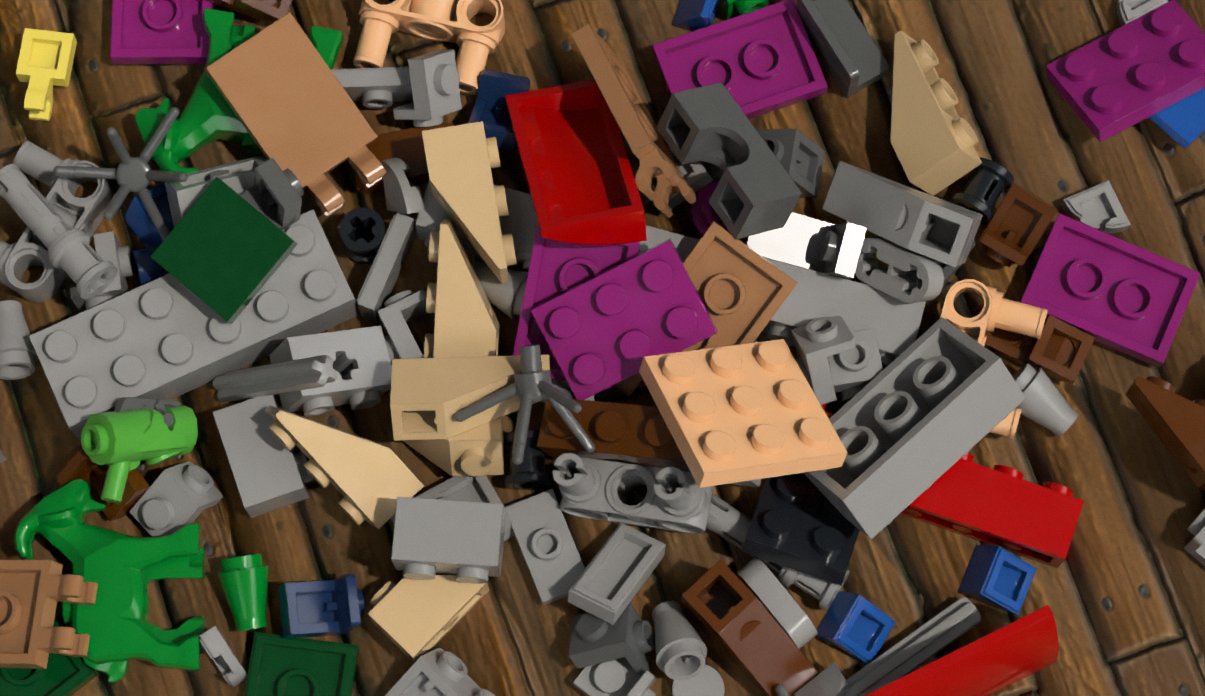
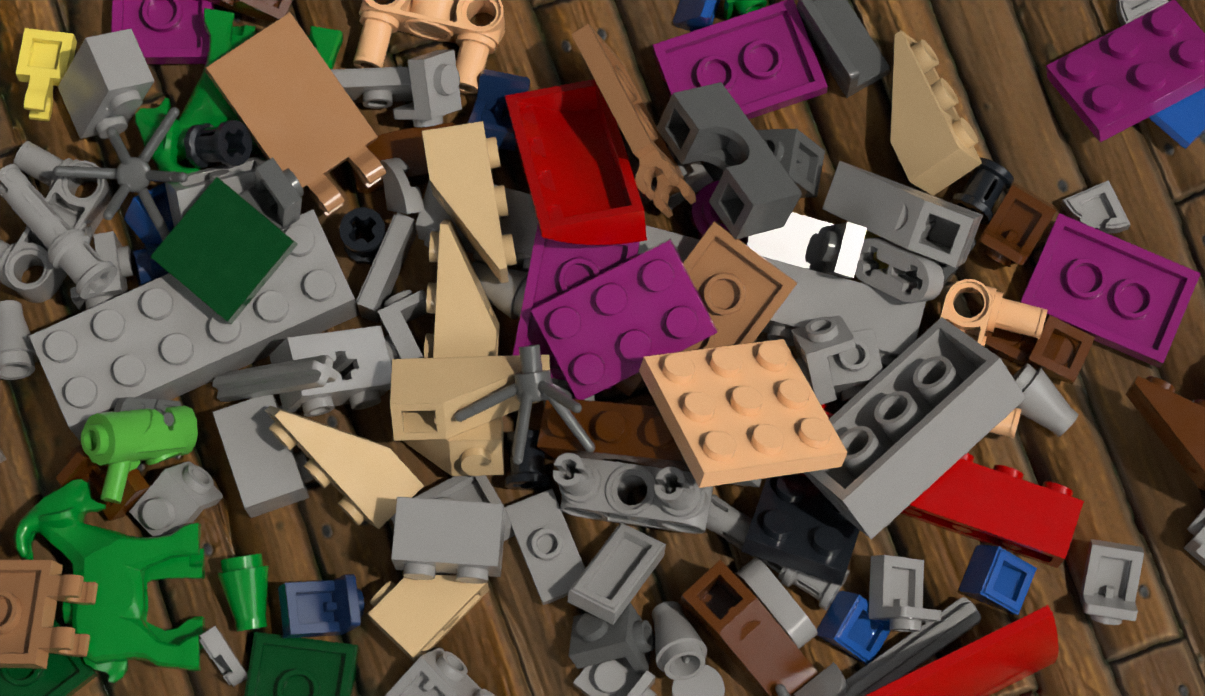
none -> light grey brick [58,29,154,139]
none -> black bush [184,120,252,168]
none -> light grey bracket [869,555,941,632]
none -> light grey bracket [1080,539,1144,625]

